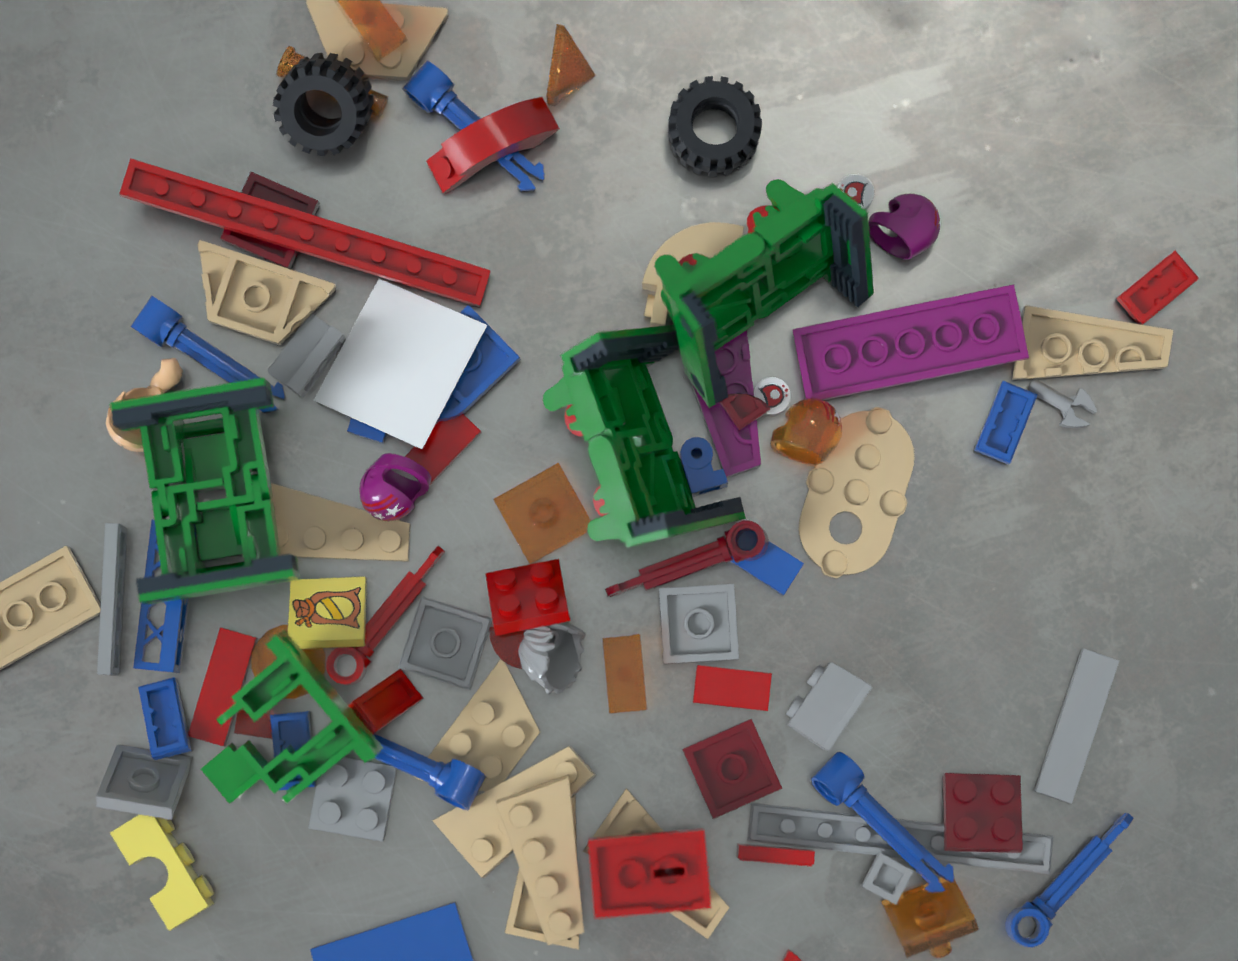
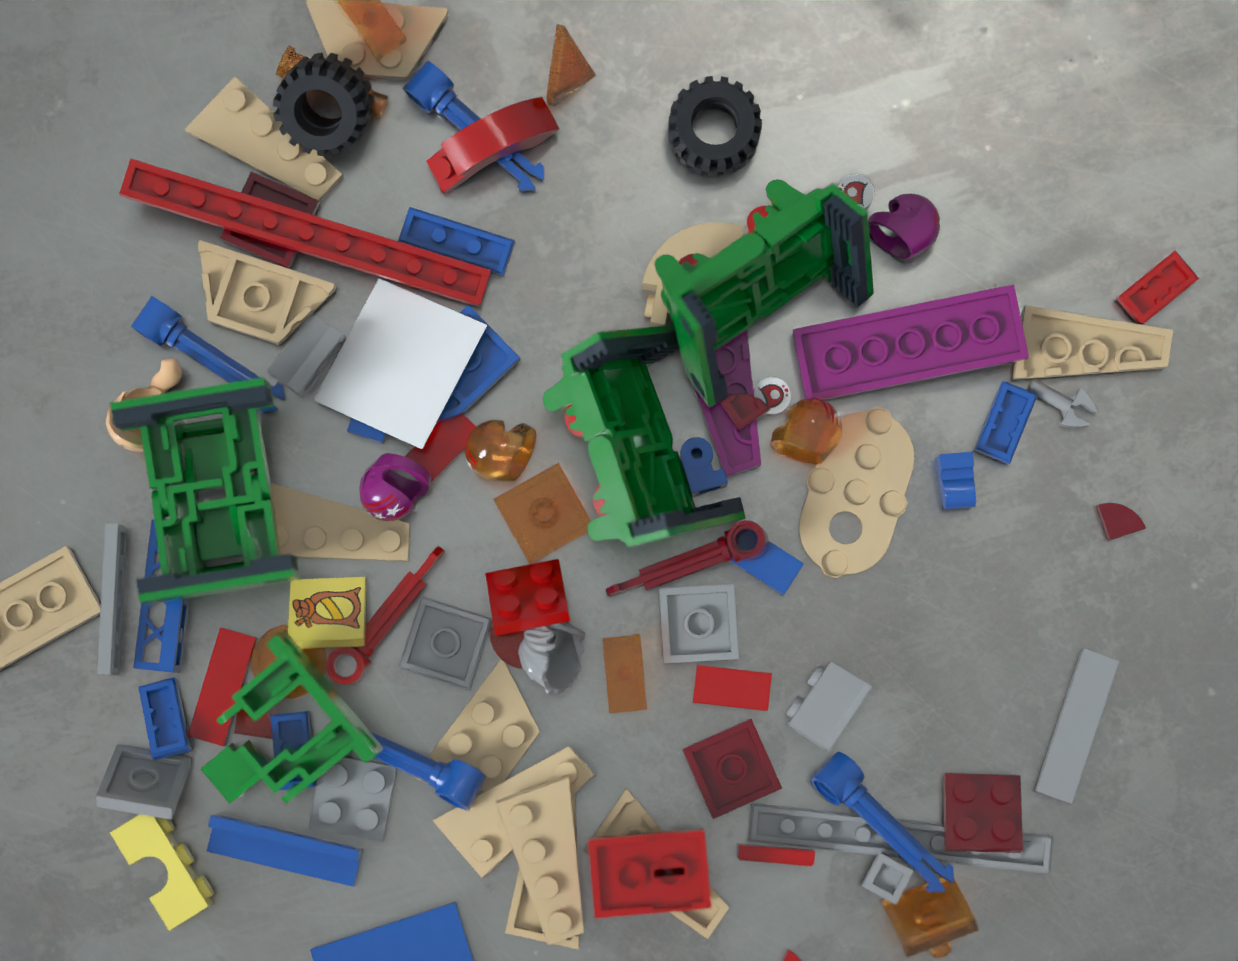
red tile [348,669,423,735] -> none
blue piece [1005,813,1134,947] -> none
none -> tan wing [184,76,344,203]
none -> blue fence [206,814,364,887]
none -> blue tile [398,207,515,277]
none -> clear orange helmet [465,419,536,481]
none -> blue leg [935,451,976,510]
none -> dark red tile [1096,503,1146,541]

